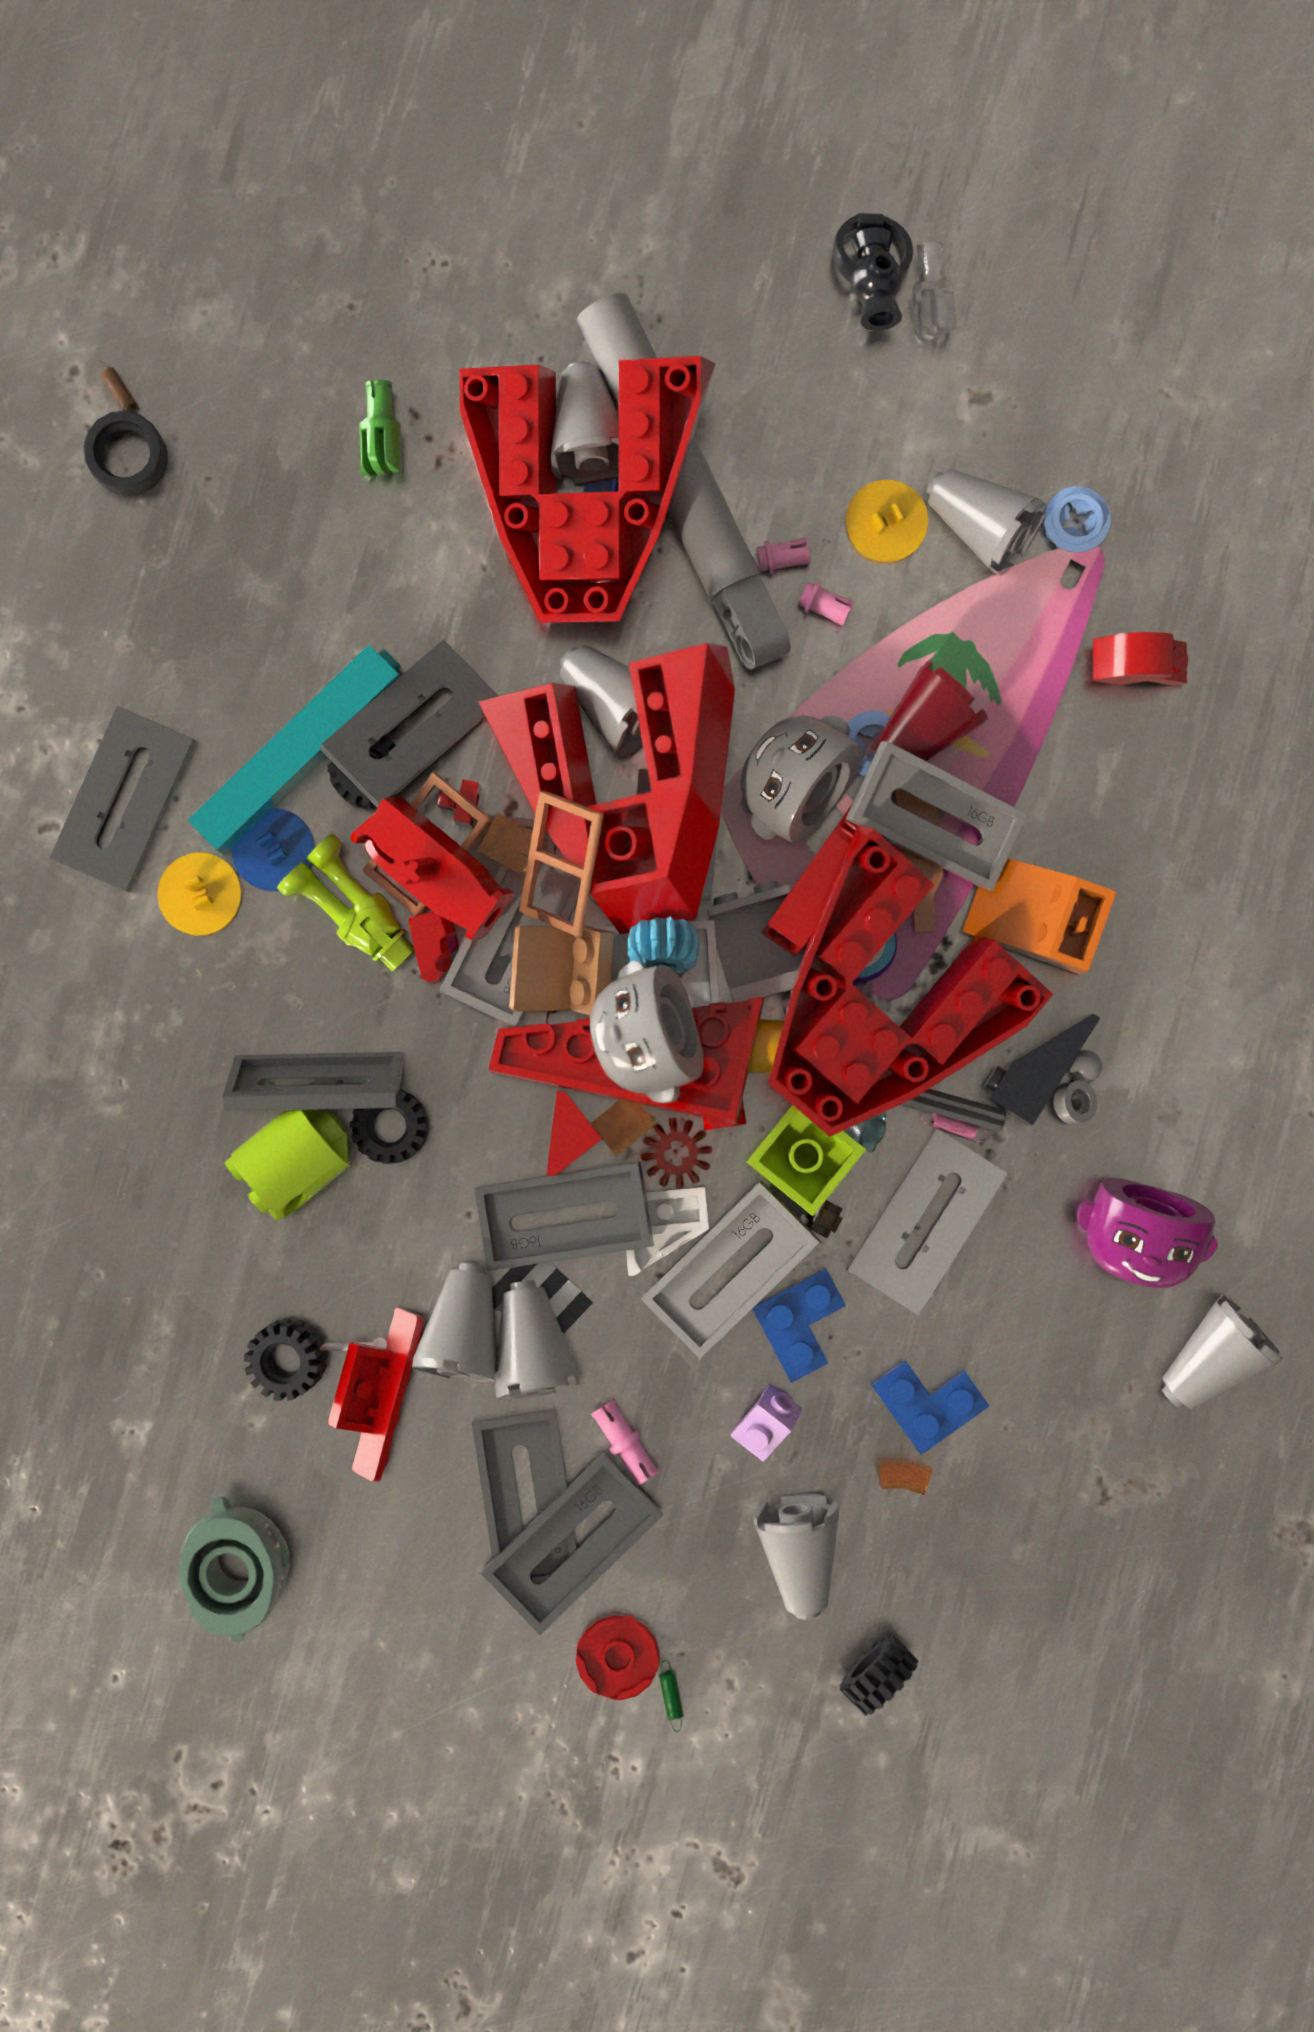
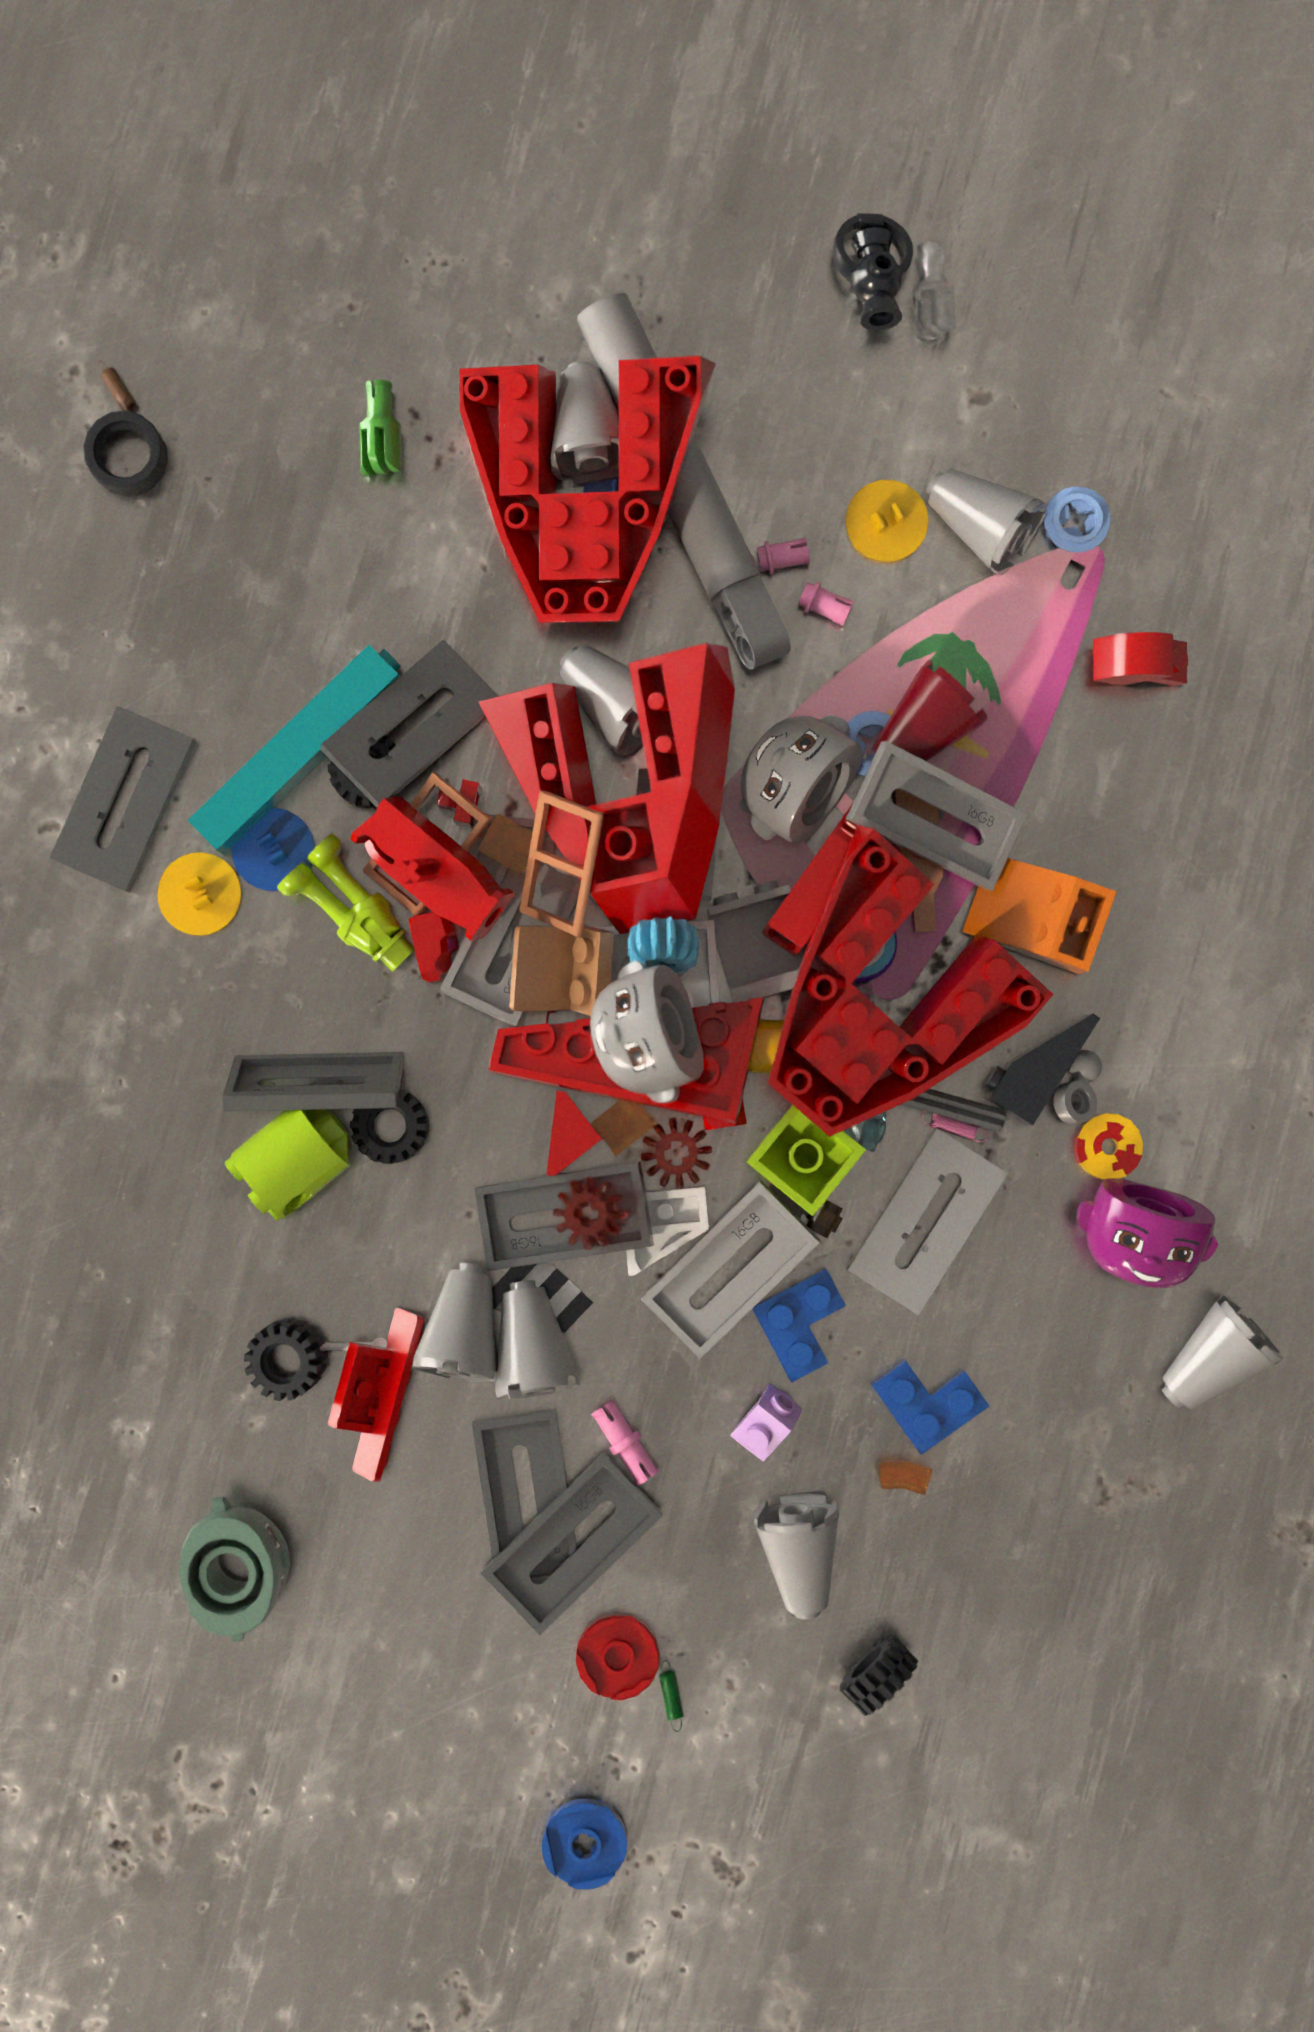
none -> blue plate [542,1798,627,1890]
none -> clear red gear [553,1176,627,1250]
none -> yellow piece [1074,1113,1143,1179]

